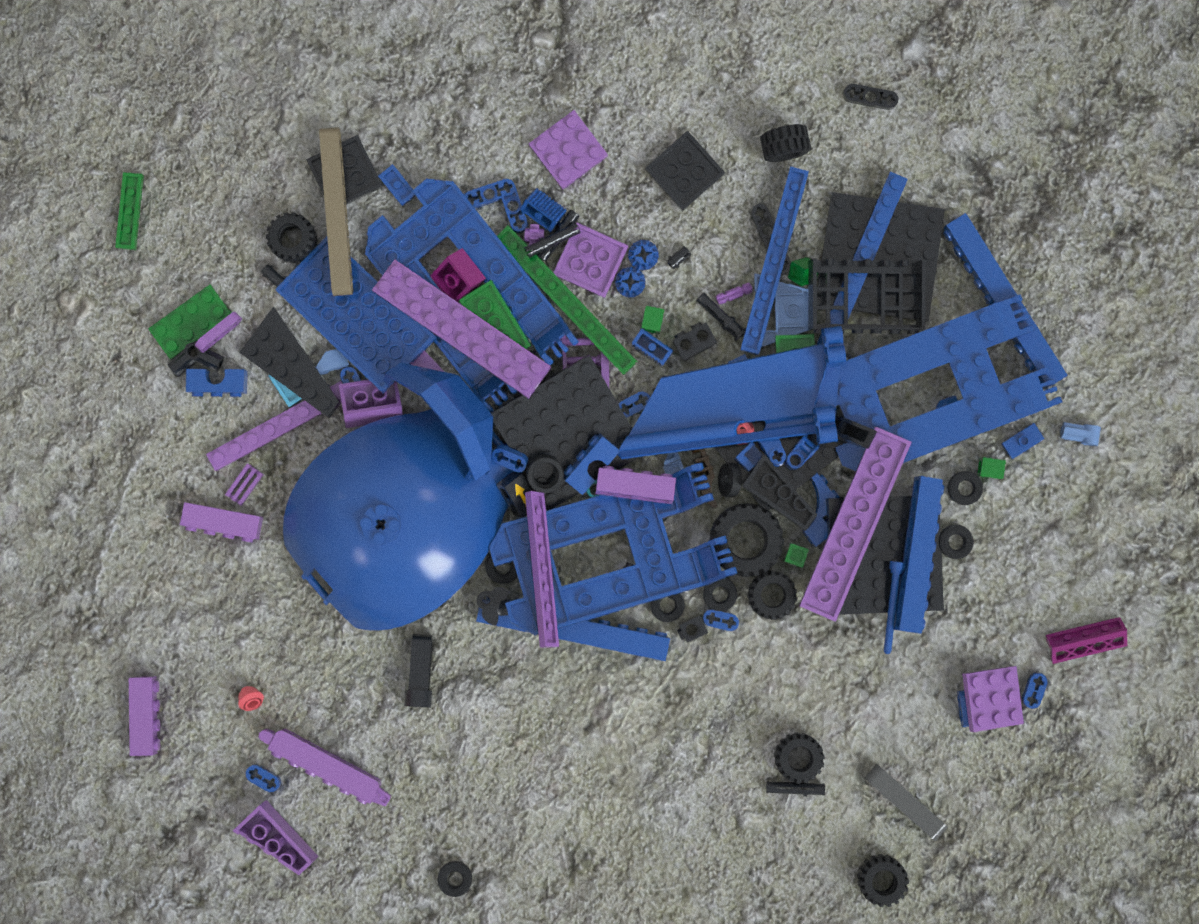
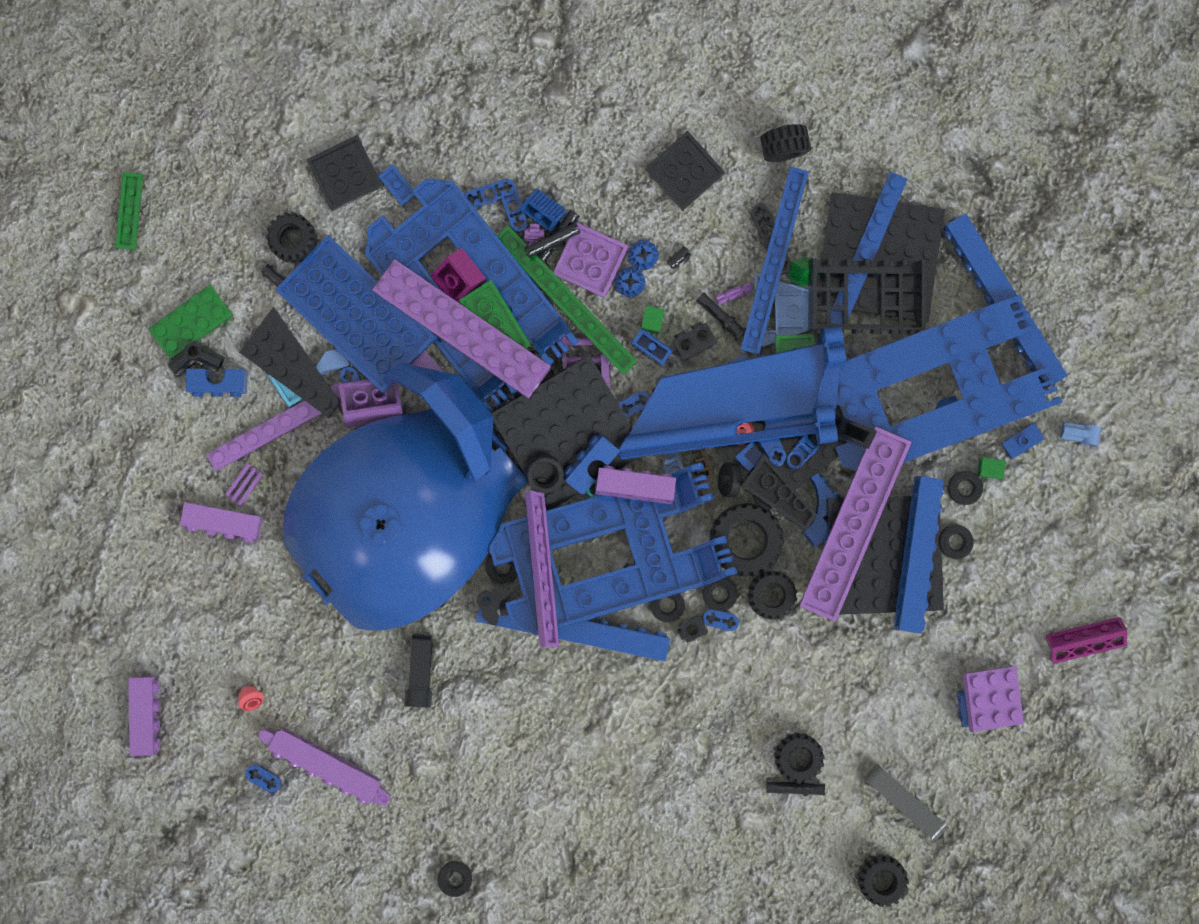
medium lavender beam [195,311,242,353] -> none
medium lavender wedge [233,800,319,875] -> none
dark tan beam [319,127,353,296] -> none
blue beam [492,445,529,472] -> none
black brick [496,471,535,518] -> none
medium lavender plate [529,110,608,190] -> none
green panel [783,543,809,568] -> none
black beam [843,84,899,110] -> none
blue piece [884,561,905,654] -> none
blue beam [1022,673,1048,709] -> none

